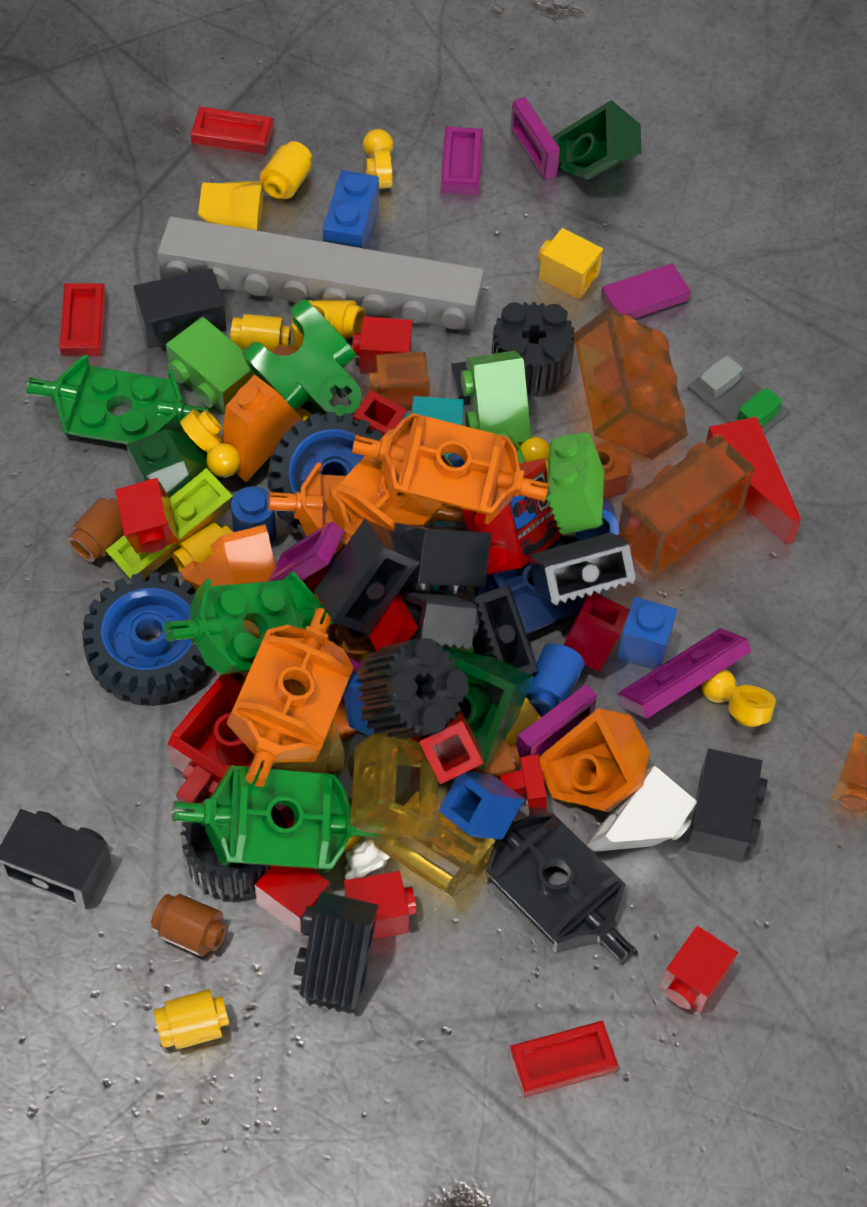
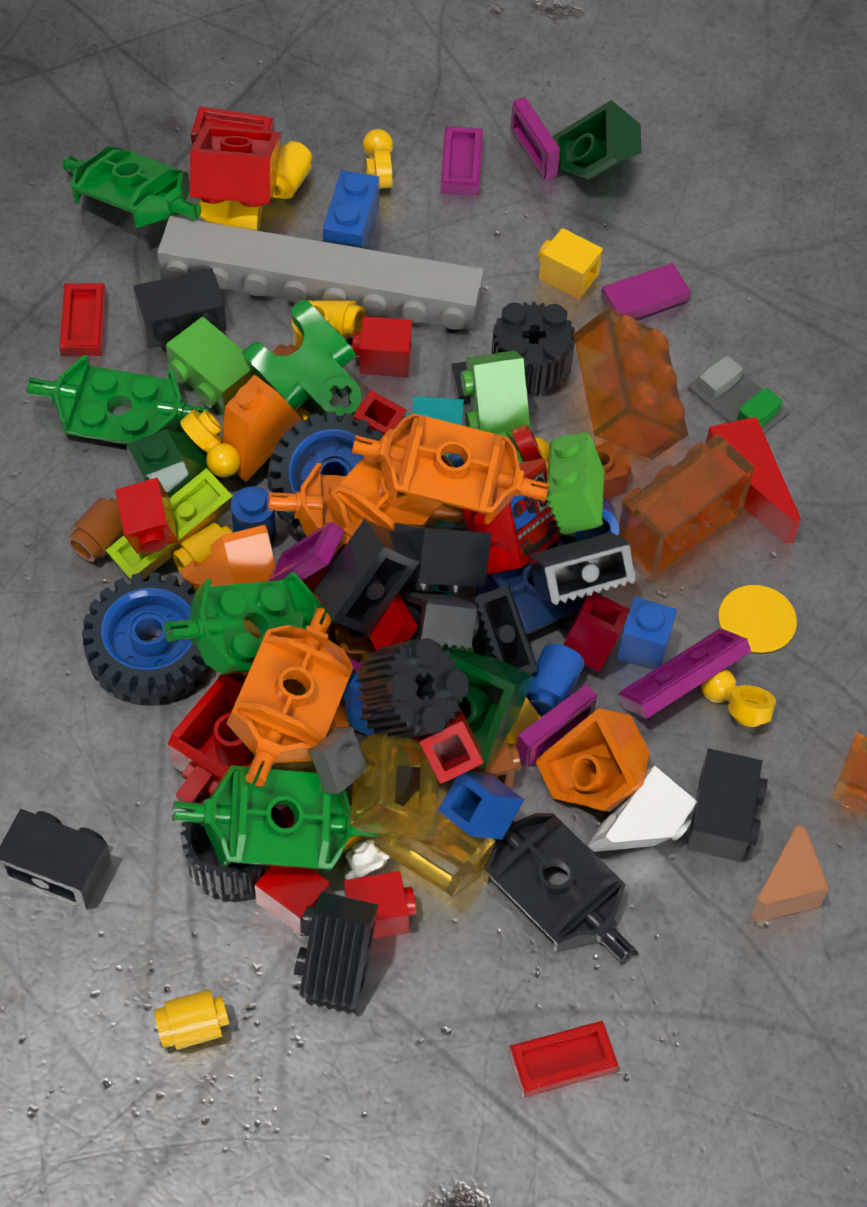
dark orange brick [151,894,227,956] -> none
yellow brick [230,314,291,352] -> none
clear orange brick [368,352,430,411] -> none
red tile [500,754,548,816] -> none
red brick [660,925,738,1014] -> none
none -> green plate [63,146,202,228]
none -> red slope [190,125,281,207]
none -> dark grey plate [309,727,368,794]
none -> red tile [512,424,543,462]
none -> yellow sticker [719,585,797,653]
none -> nougat slope [749,824,829,923]

